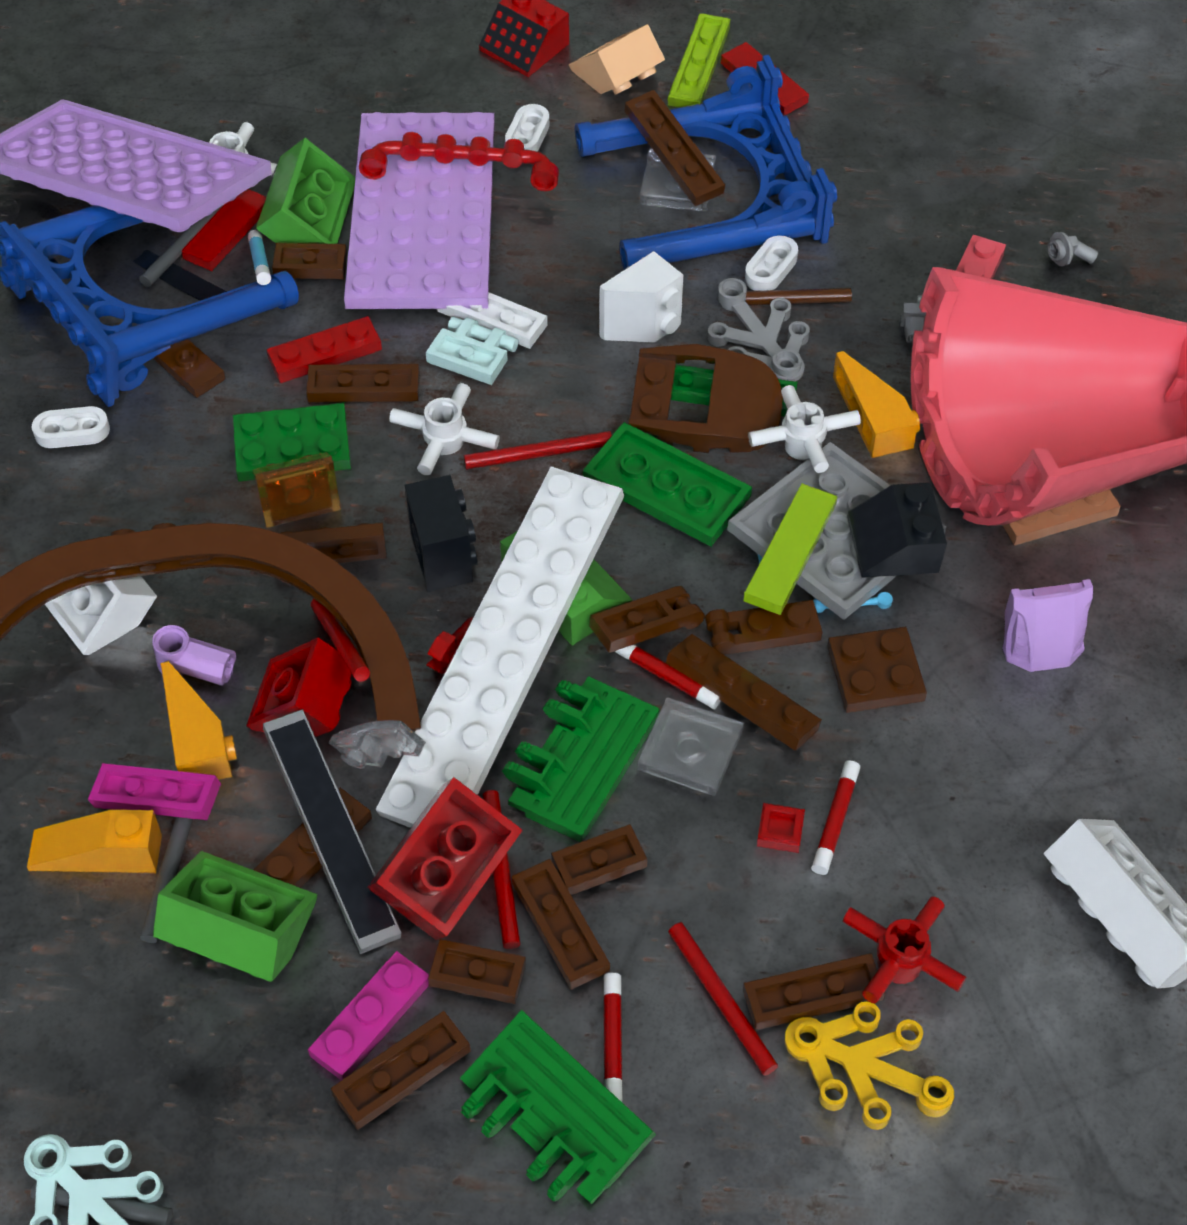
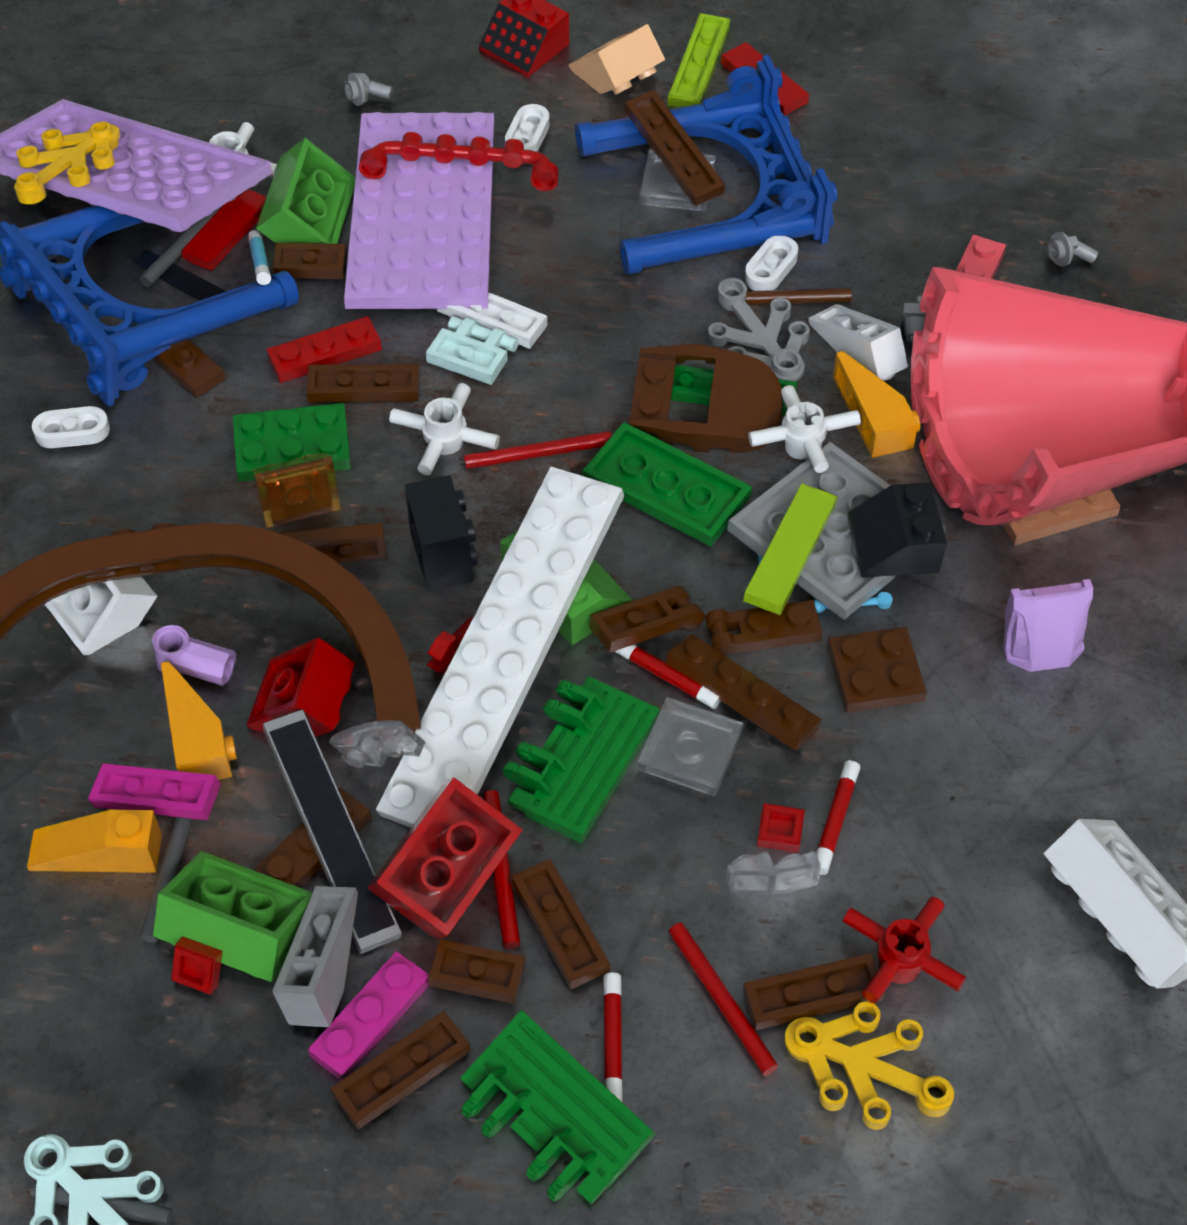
red bar [311,599,370,682] -> none
reddish brown plate [551,824,647,895] -> none
white slope [599,251,683,342] -> none
none -> yellow plant [14,121,120,204]
none -> red tile [171,936,223,995]
none -> light grey slope [272,886,358,1028]
none -> light grey plate [344,72,393,106]
none -> clear slope [725,851,821,896]
none -> white slope [808,304,908,381]

